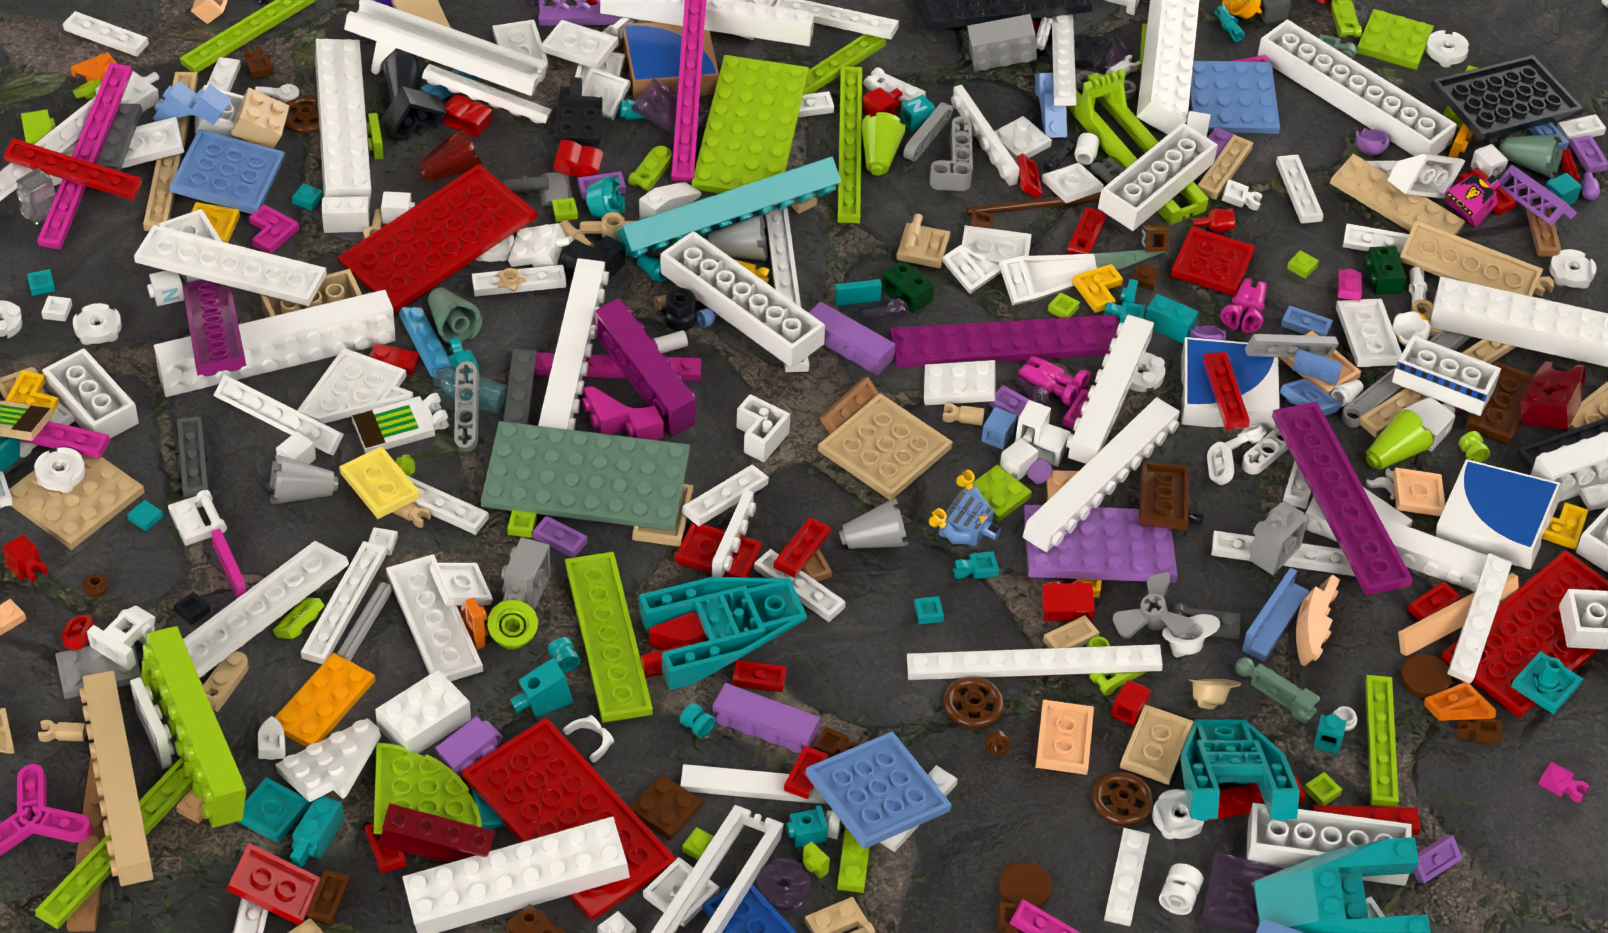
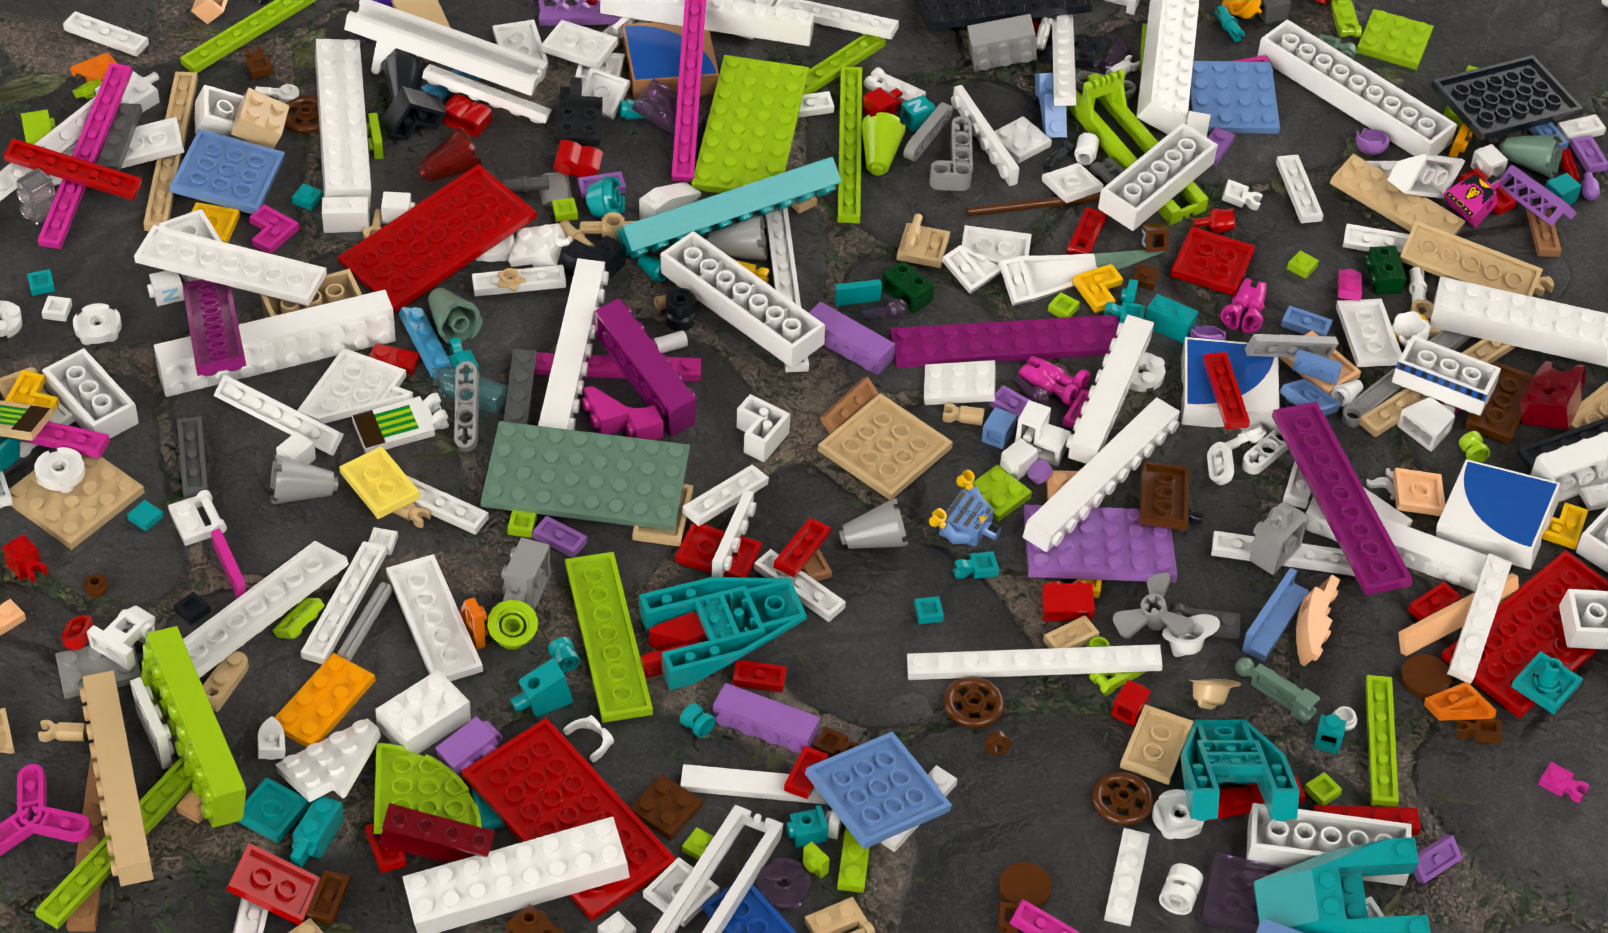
medium blue arch [152,81,232,125] -> none
white plate [207,57,241,92] -> none
lime plate [395,455,415,477] -> none
white tile [430,563,493,606] -> none
lime plate [628,146,672,192] -> none
medium blue hinge [696,308,718,328] -> none
reddish brown plate [970,210,994,229] -> none
red plate [1016,153,1043,199] -> none
light nougat plate [1035,700,1094,775] -> none
tan plate [1197,135,1253,200] -> none
lime cone [1366,409,1433,470] -> none
white plate [1425,30,1469,67] -> none
white plate [1549,249,1596,289] -> none

